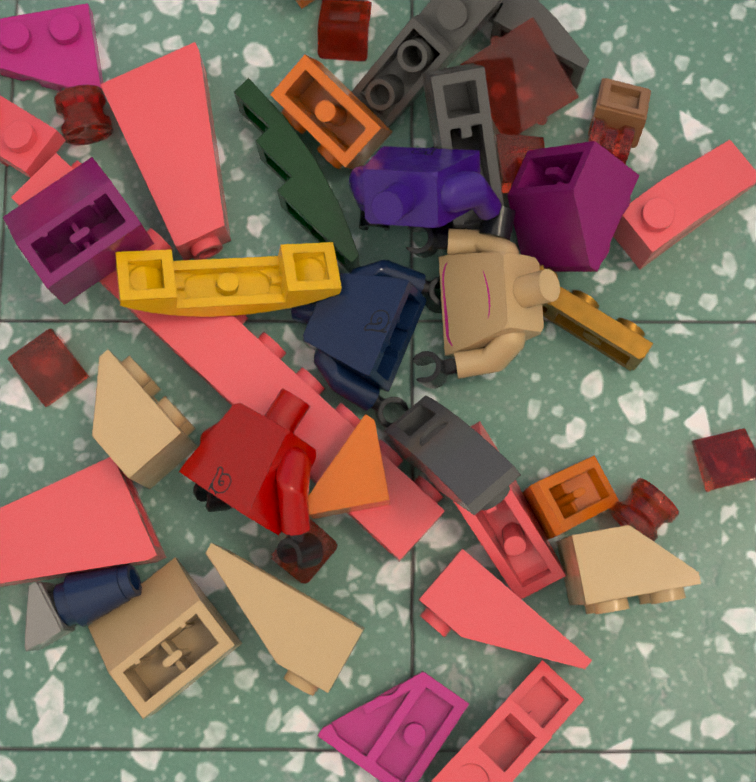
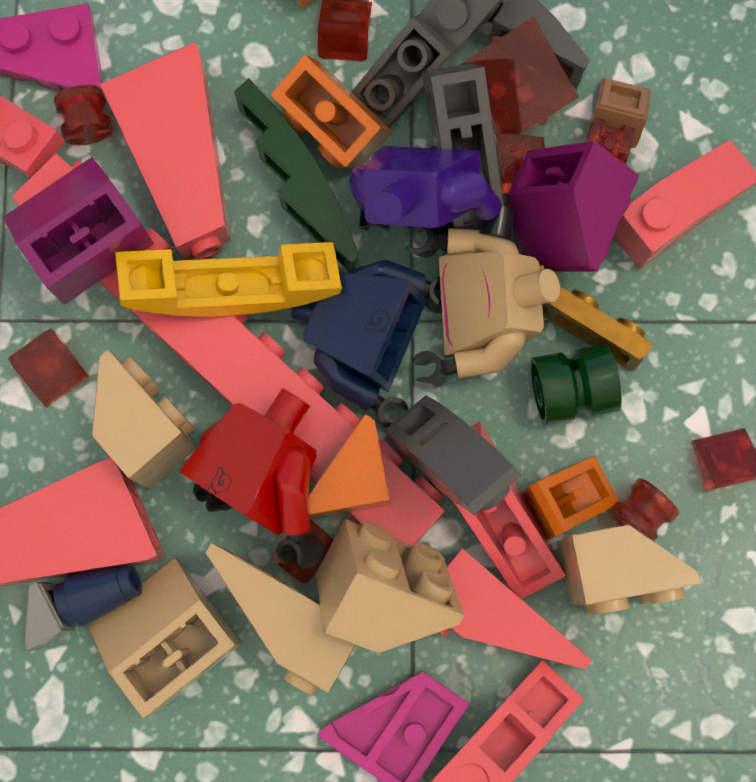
none -> tan slope [315,519,465,653]
none -> dark green wheel [530,344,622,425]

